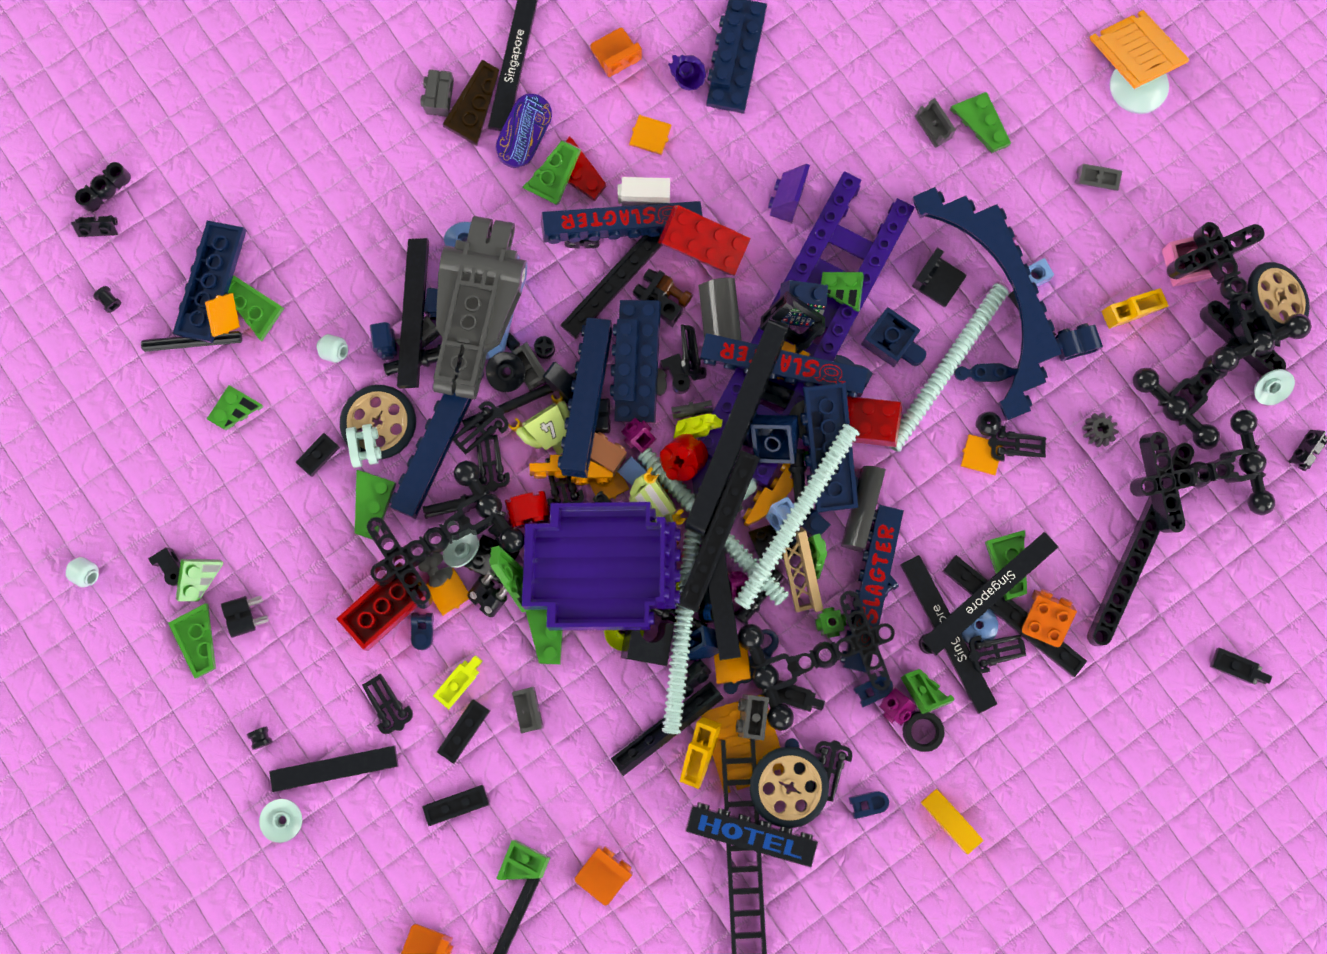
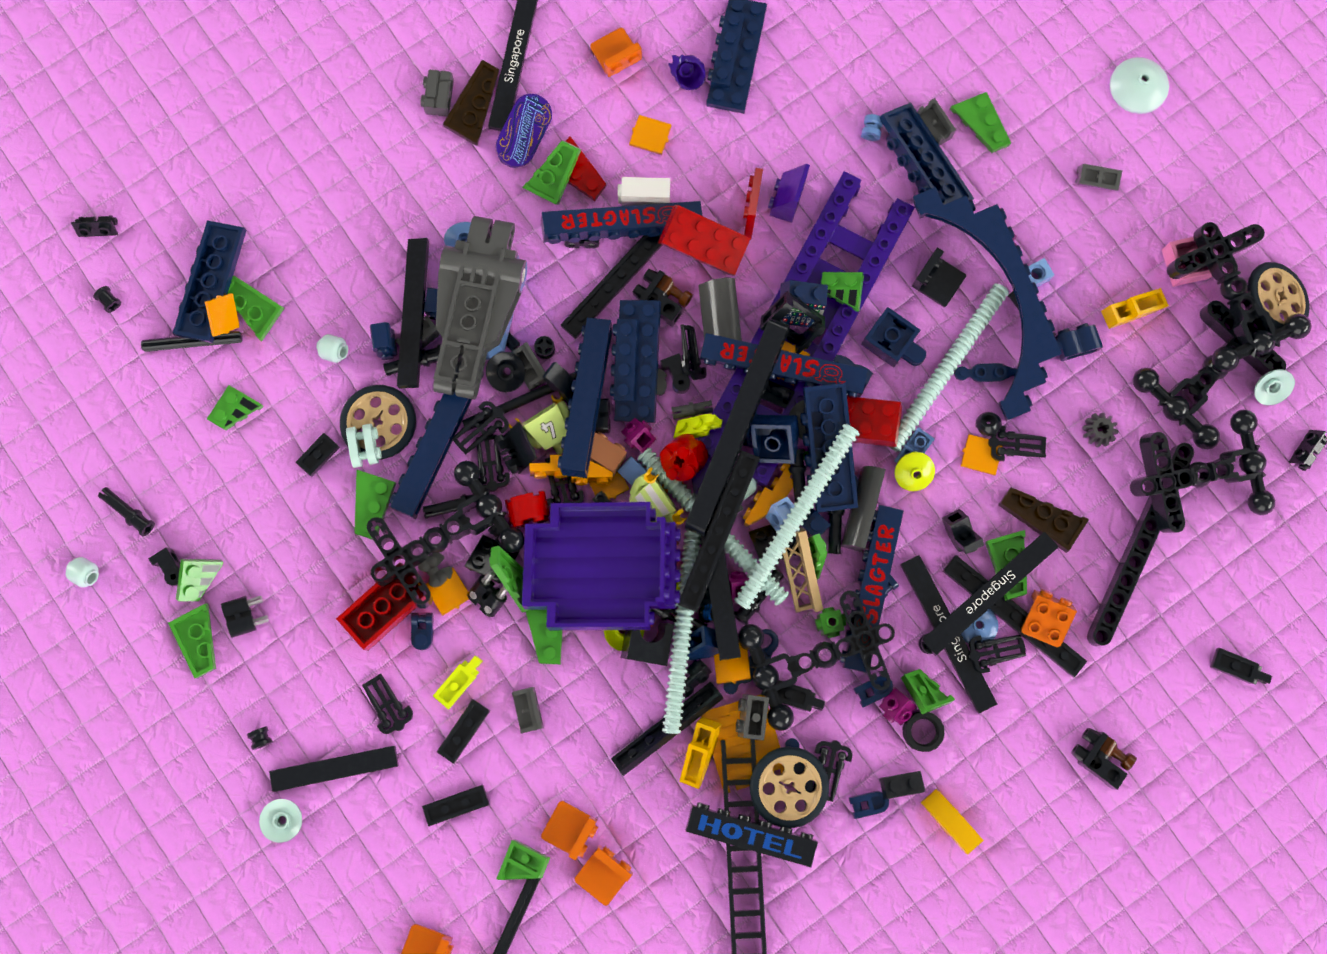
black piece [75,162,131,212] -> none
light aqua dish [443,533,479,568] -> none
light orange door [1090,10,1189,89] -> none
none -> black pin [98,487,155,537]
none -> black hinge [495,422,537,474]
none -> orange bracket [541,801,598,861]
none -> red wing [743,168,763,240]
none -> black pin [827,509,845,554]
none -> medium blue wheel [861,114,883,141]
none -> black plate [879,771,926,800]
none -> dark blue plate [880,103,974,205]
none -> medium blue slope [894,427,935,463]
none -> neon yellow dish [894,452,935,491]
none -> black brick [942,509,984,554]
none -> dark brown wing [998,487,1089,553]
none -> black hips [1071,728,1137,790]

